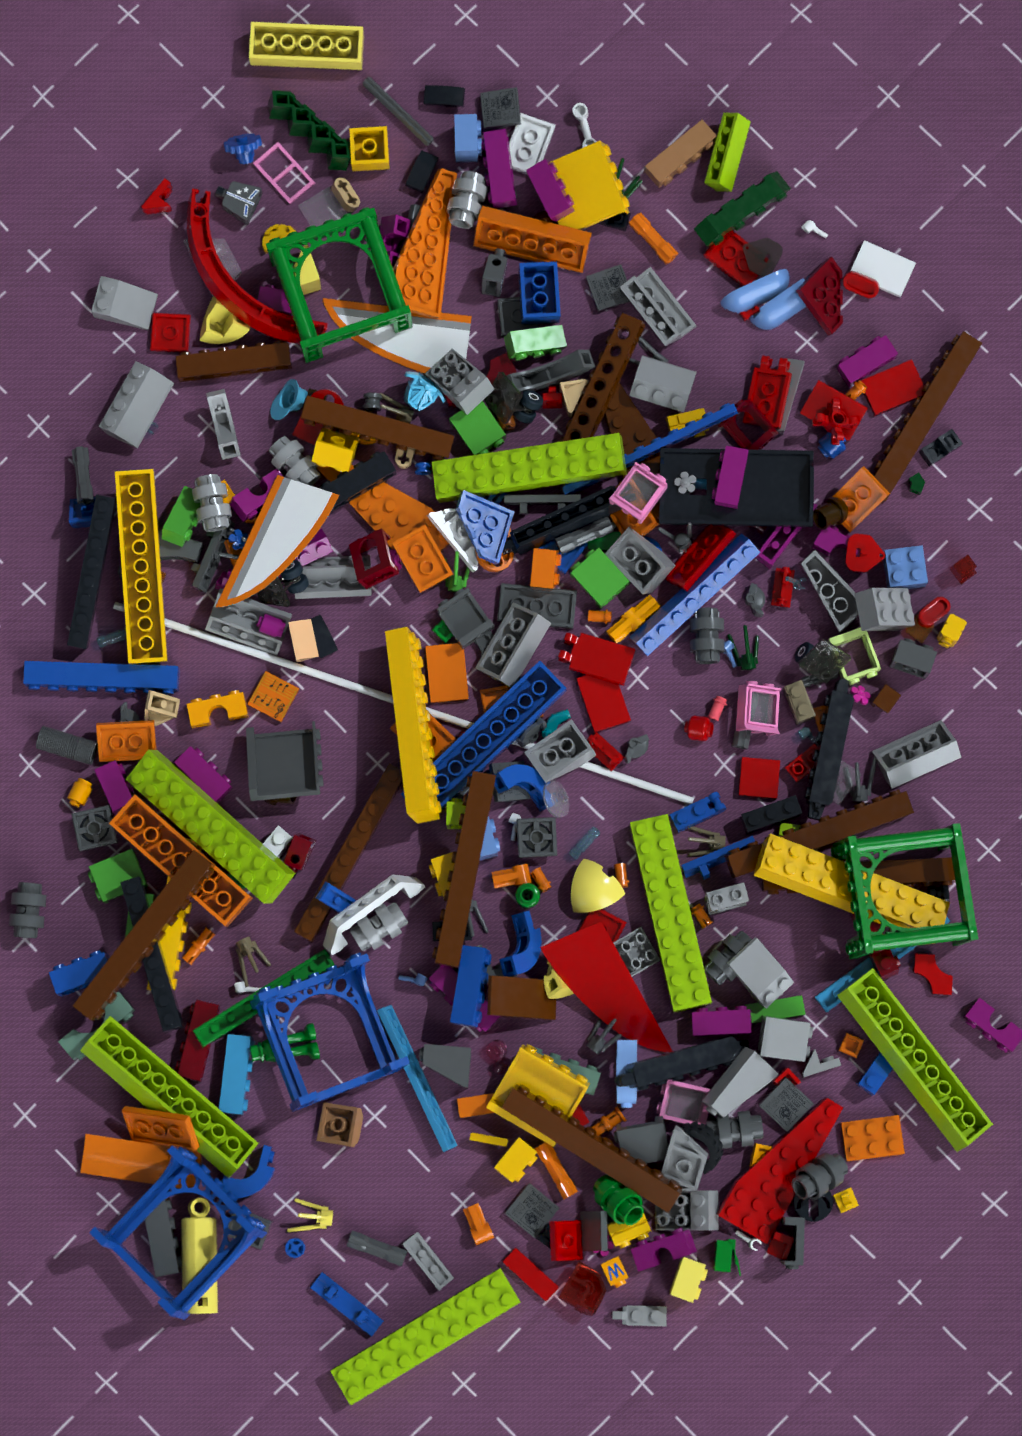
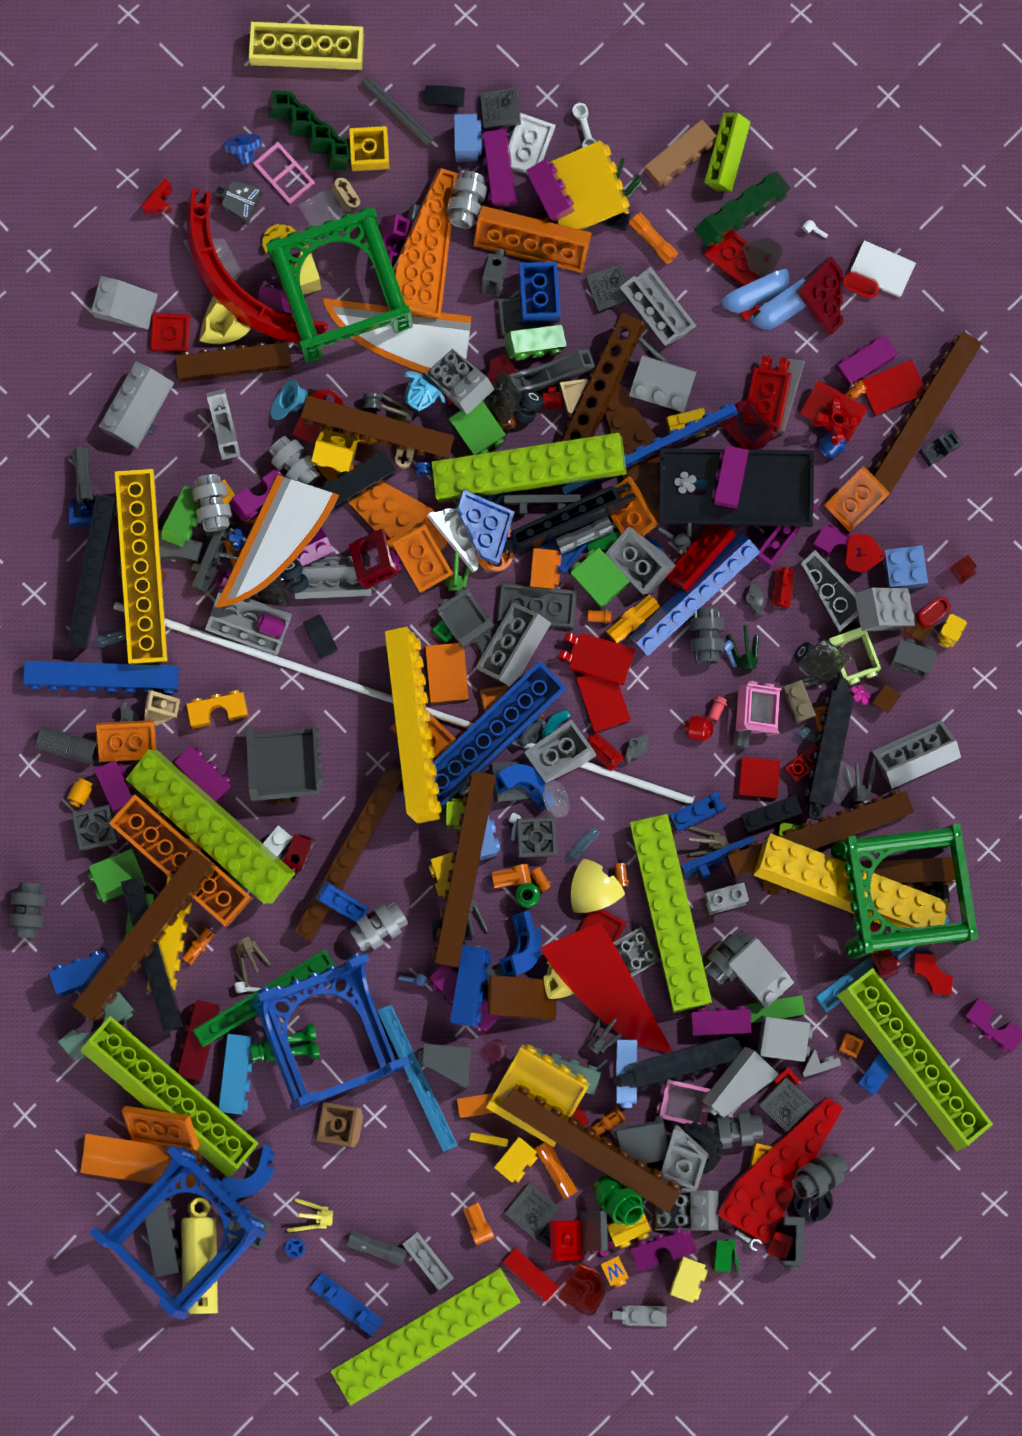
orange tile [247,671,300,723] -> none
light nougat slope [288,619,319,663] -> none
white slope [323,875,425,956] -> none
black slope [405,150,438,193] -> none
window [609,462,667,524] -> none
orange pin [690,903,713,929] -> none
clear light blue hand [785,576,806,590] -> none
dark brown piece [813,497,848,530] -> none
yellow tile [833,1187,859,1213] -> none
orange plate [841,1115,905,1162] -> none
dark green piece [908,472,925,495] -> none

